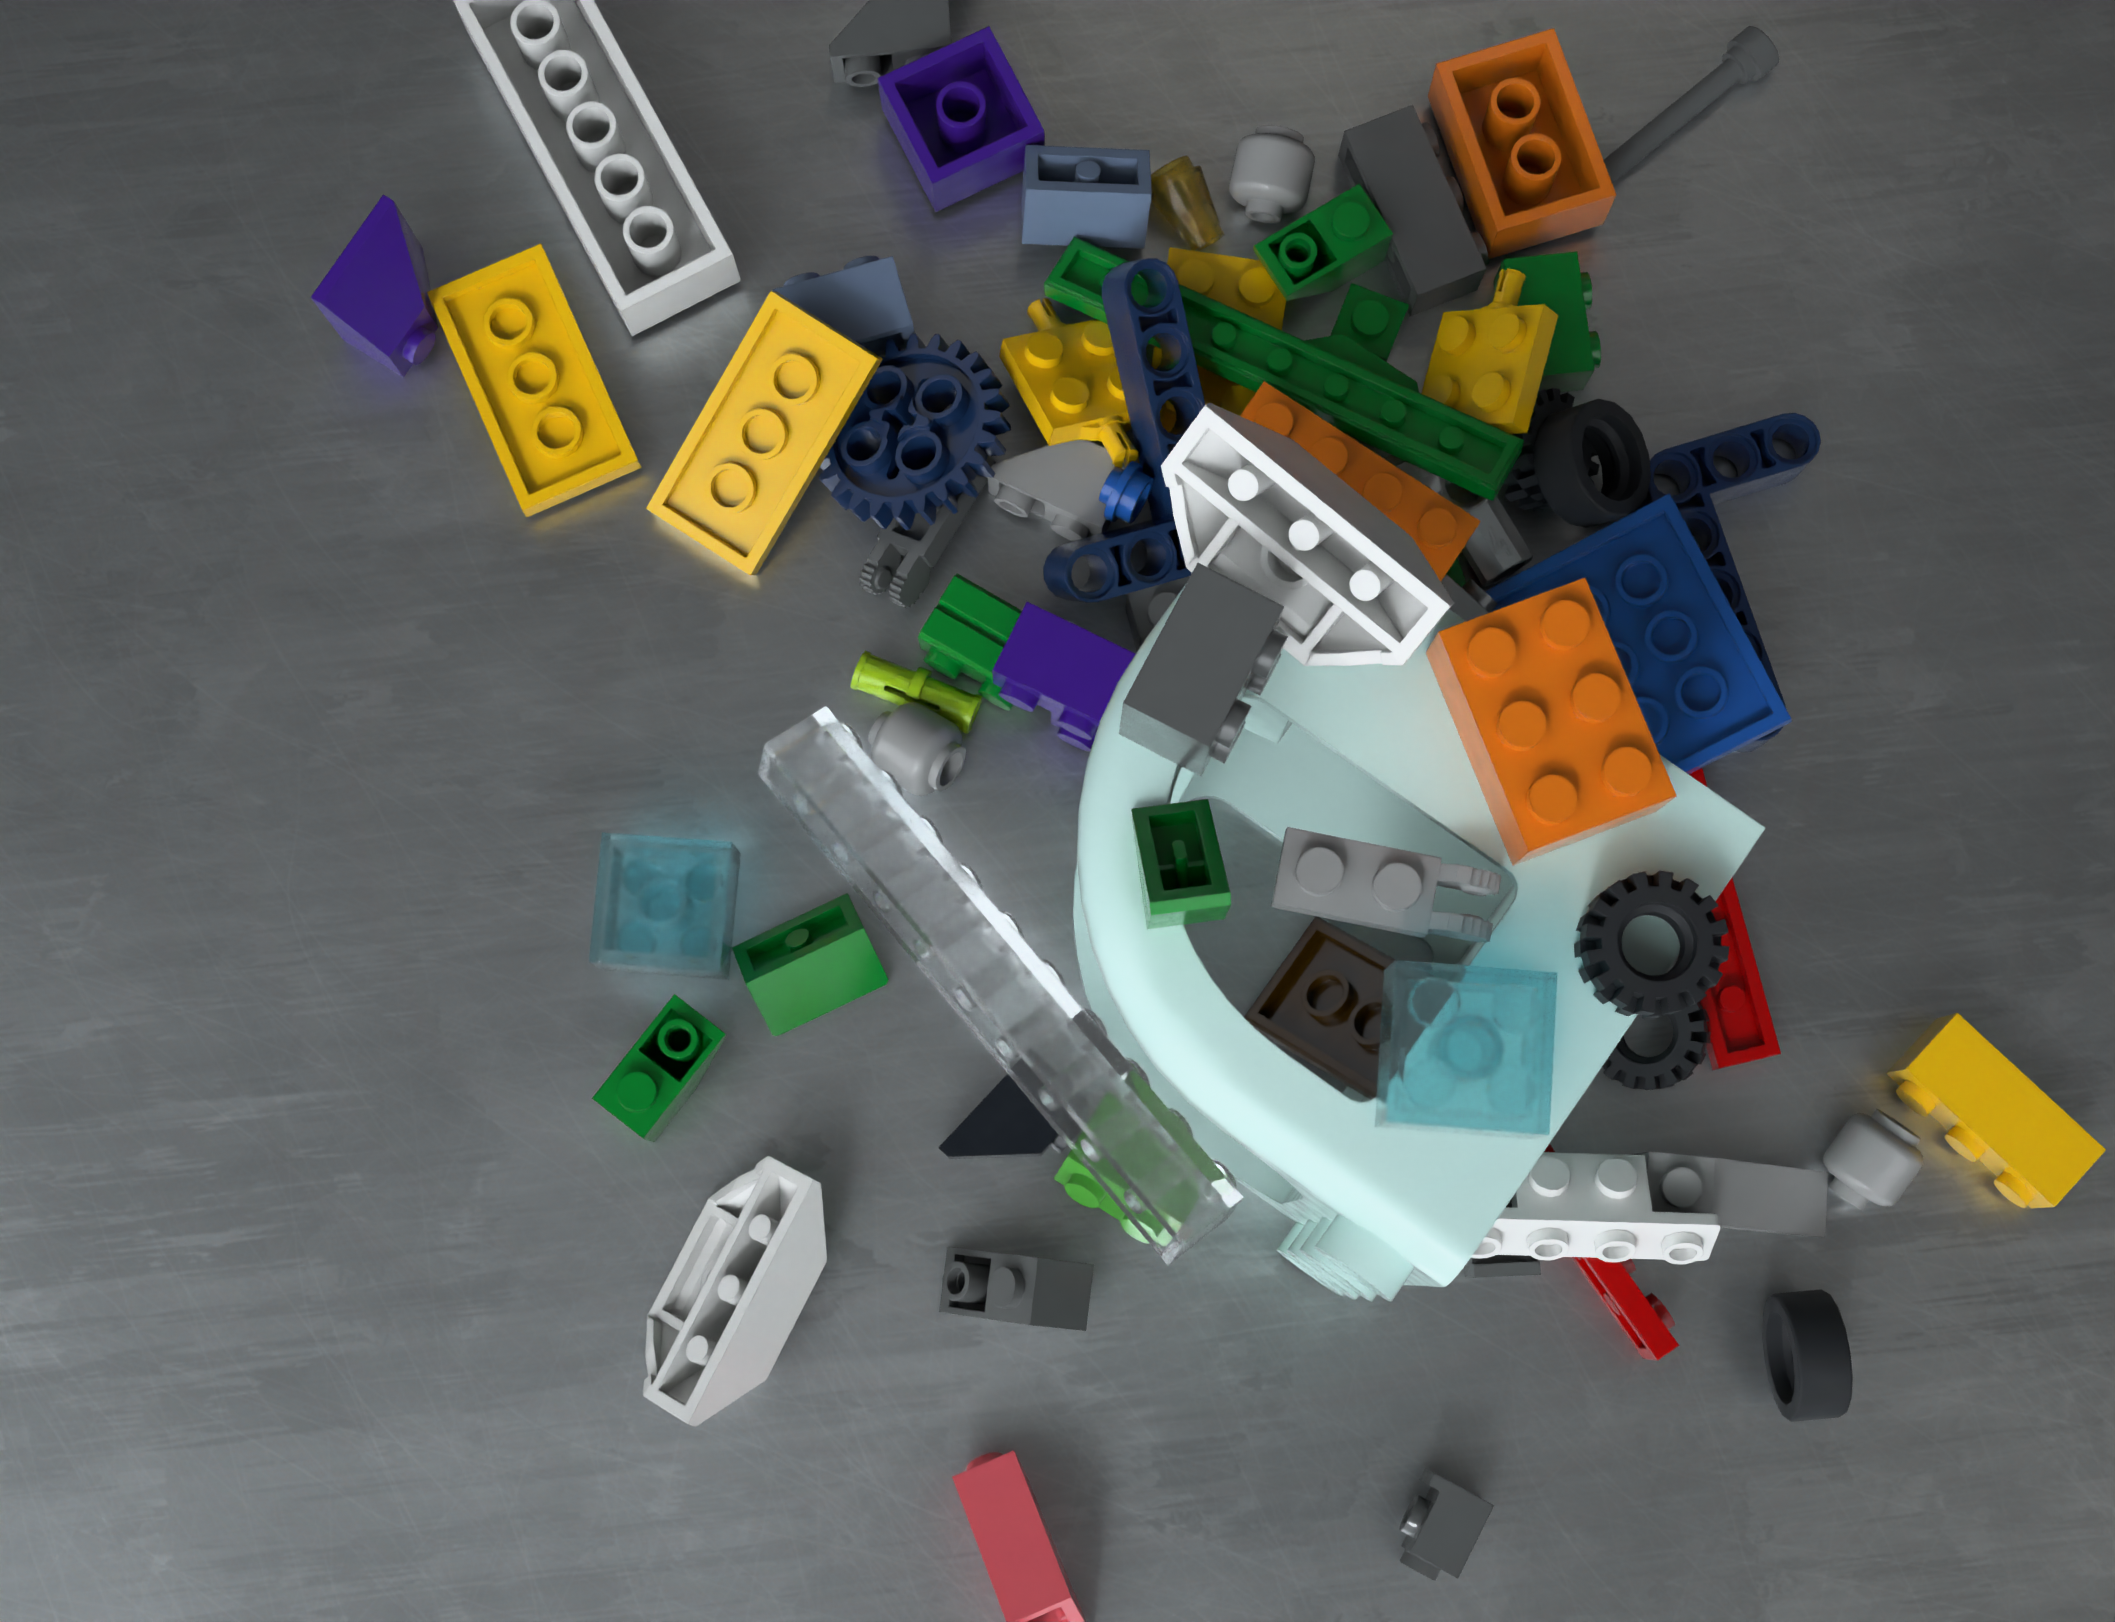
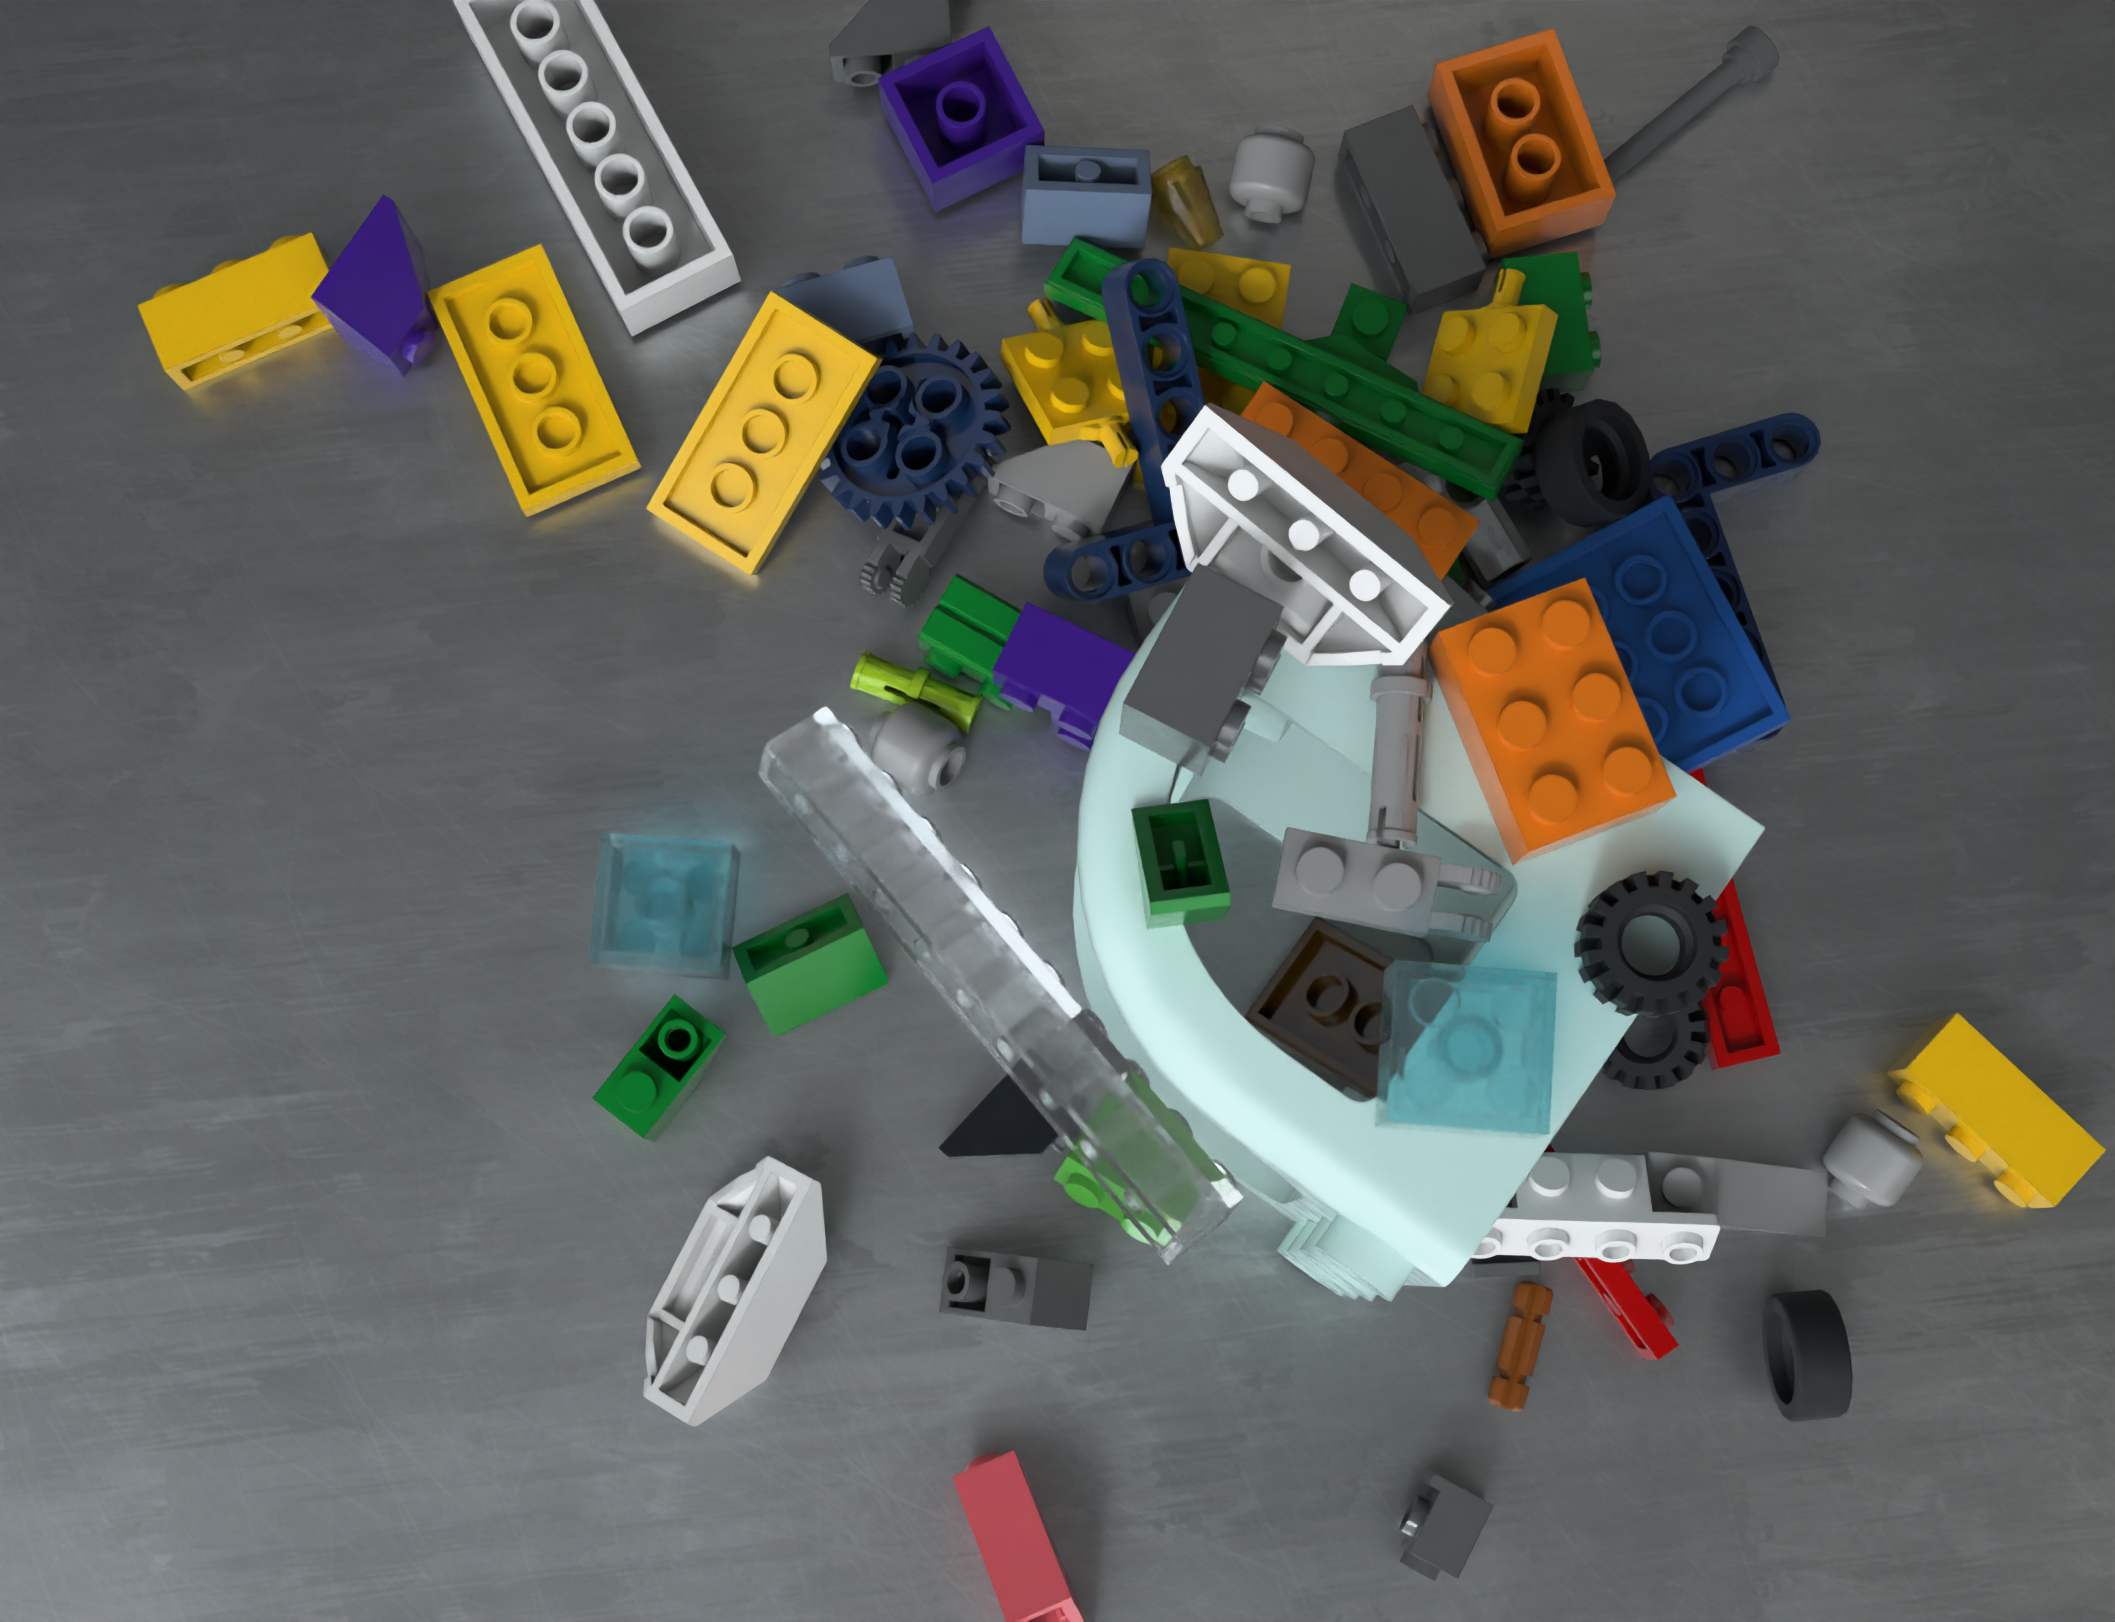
blue plate [1099,461,1154,524] -> none
green slope [1253,183,1393,301] -> none
none -> yellow brick [137,232,333,391]
none -> light grey pin [1366,634,1433,849]
none -> dark orange axle [1488,1281,1553,1412]

